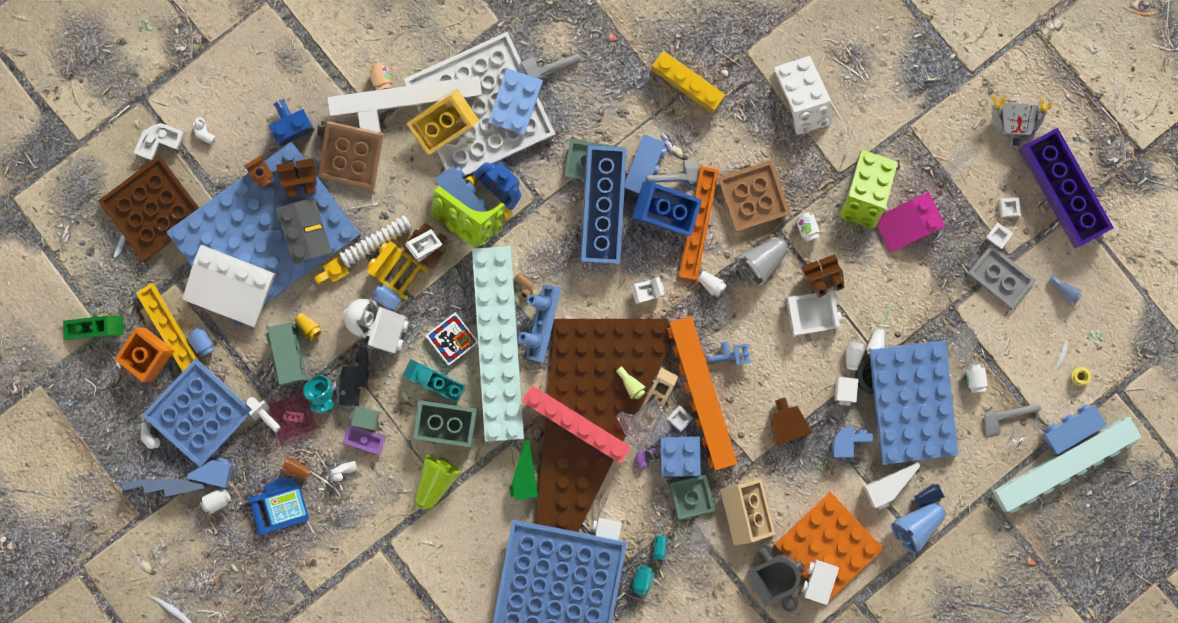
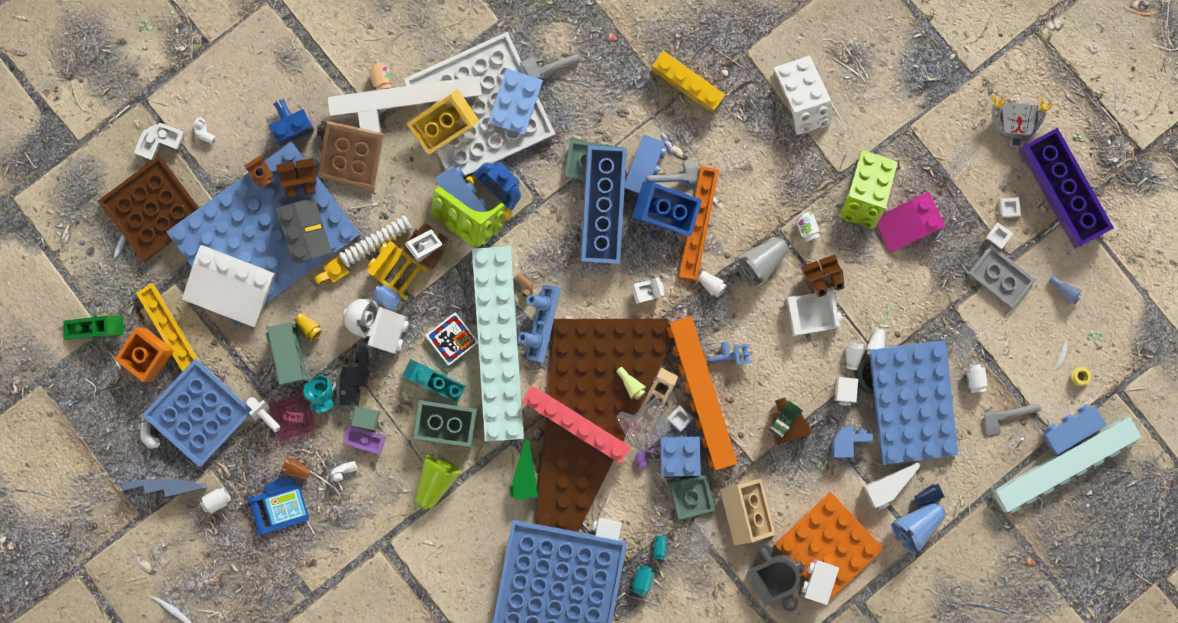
medium blue brick [187,328,214,358] -> none
medium blue slope [187,457,234,488] -> none
medium nougat plate [718,160,790,233] -> none
none -> leg [768,401,803,439]

